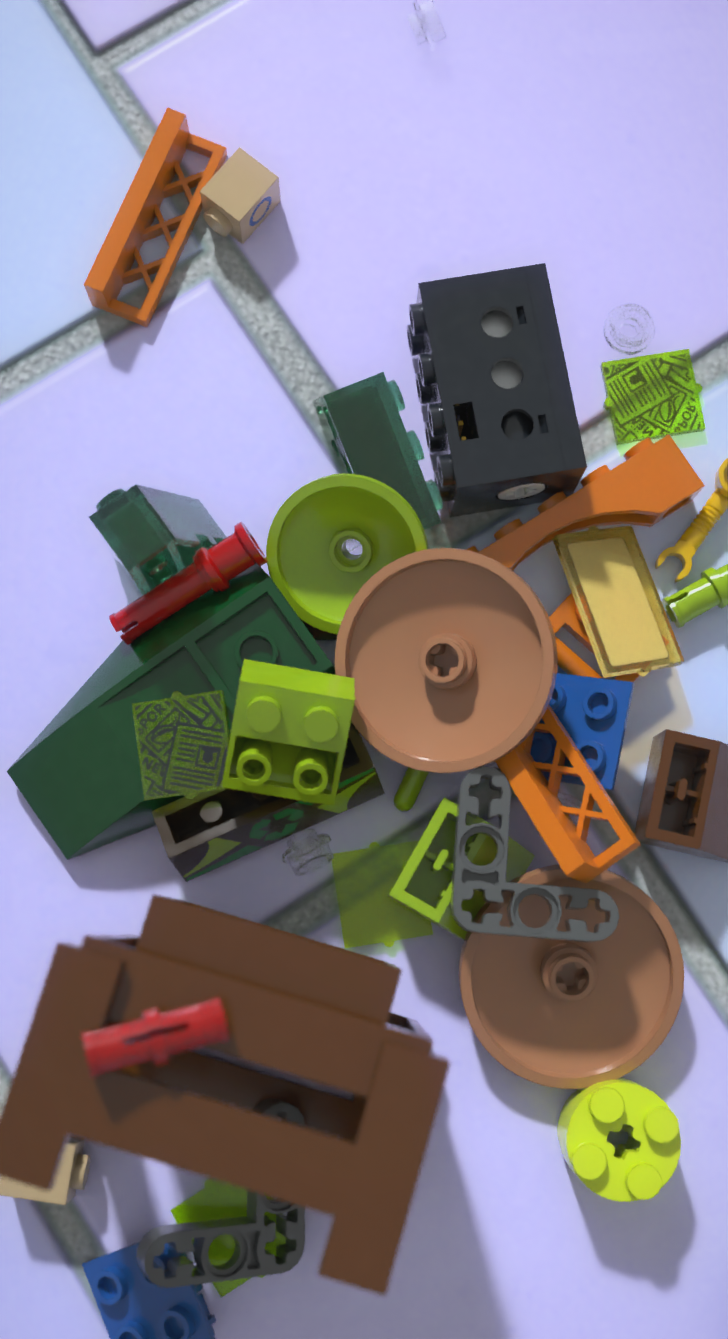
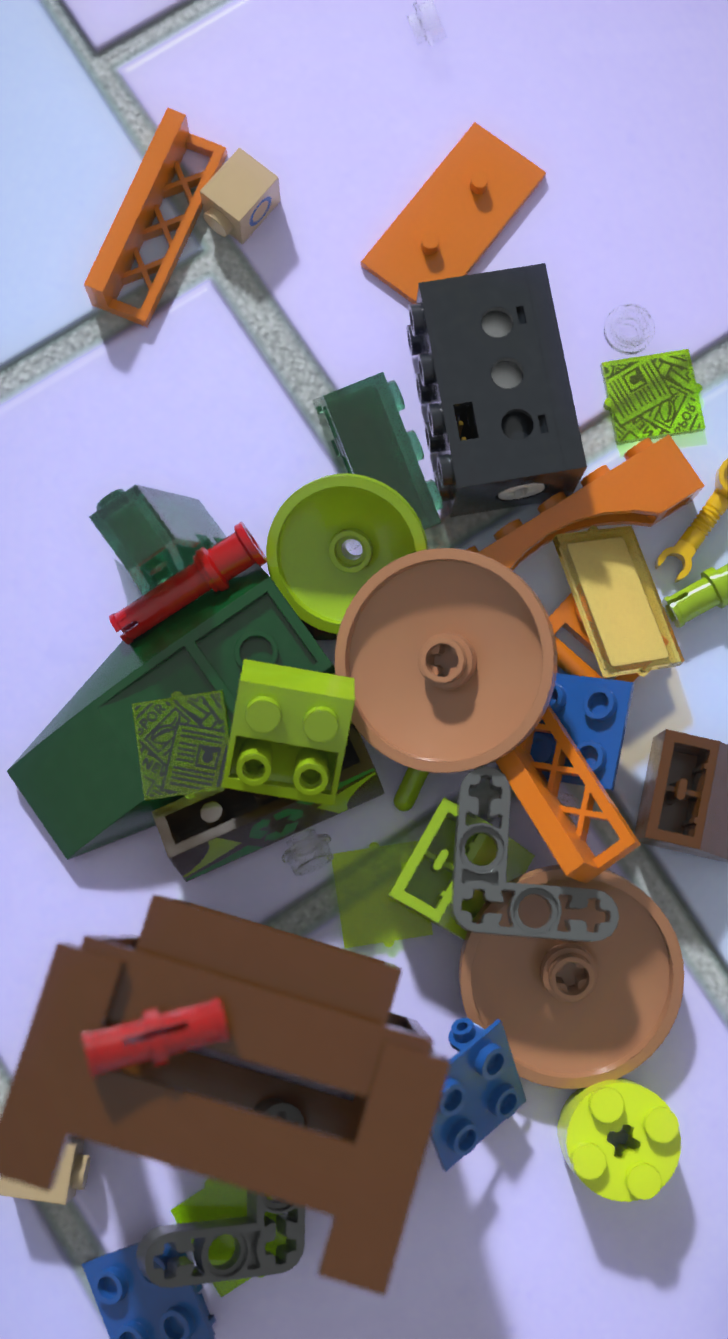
none -> orange piece [361,122,547,304]
none -> blue hinge [430,1018,527,1172]

